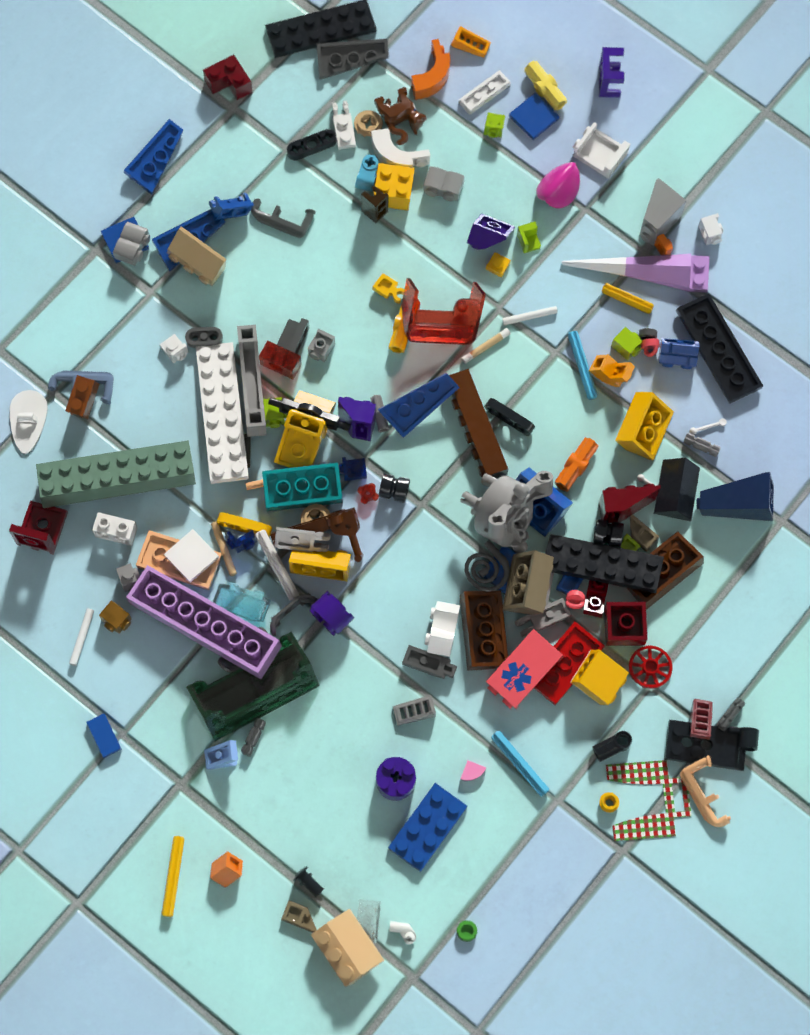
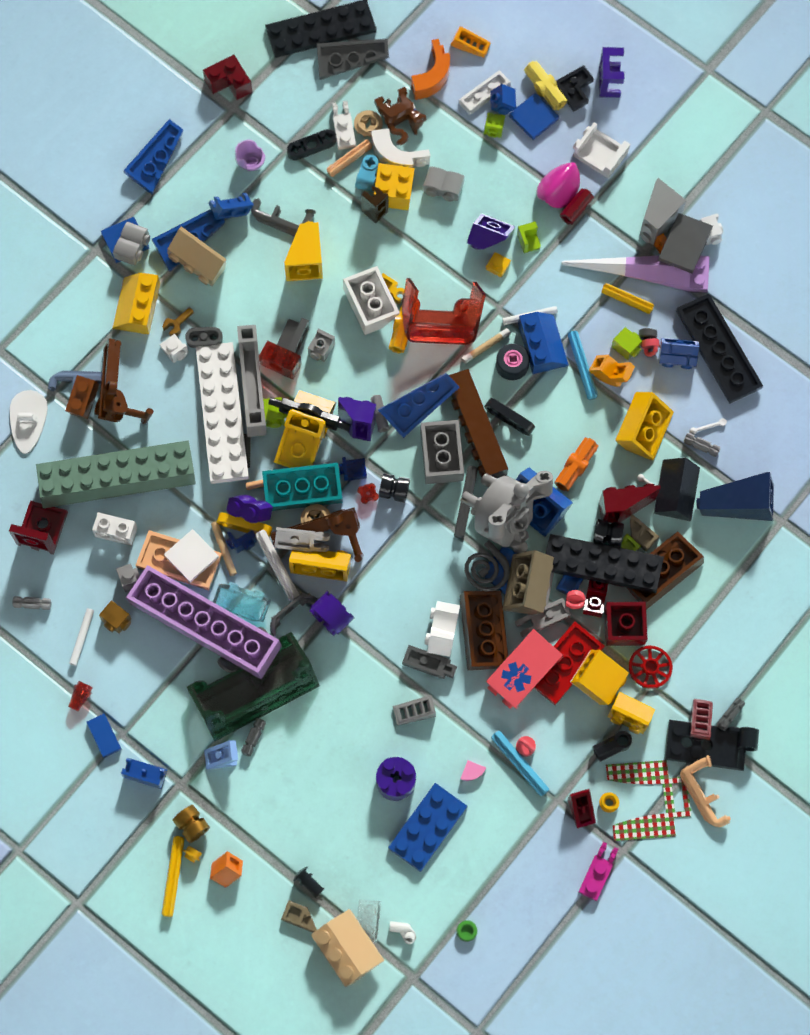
none -> light grey axle [12,596,51,610]
none -> clear red cone [68,681,93,711]
none -> reddish brown piece [94,338,154,424]
none -> yellow slope [112,272,160,335]
none -> blue hinge [121,758,168,789]
none -> pearl gold bar [163,307,194,337]
none -> pearl gold wheel [172,805,210,843]
none -> yellow plate [183,845,202,863]
none -> dark purple brick [226,495,273,523]
none -> lavender hair [235,139,265,171]
none -> yellow slope [284,221,323,281]
none -> light nougat axle [327,139,372,177]
none -> white slope [343,266,400,335]
none -> light grey brick [420,420,464,484]
none -> dark grey axle [454,466,478,538]
none -> blue brick [490,84,516,115]
none -> black wheel [496,344,530,381]
none -> coral tile [516,736,536,757]
none -> blue slope [518,312,569,375]
none -> black plate [556,65,594,112]
none -> dark red axle [560,188,594,225]
none -> dark red slope [567,789,596,829]
none -> dark pink hinge [578,842,618,901]
none -> yellow slope [607,692,655,734]
none -> dark grey tile [658,213,713,274]

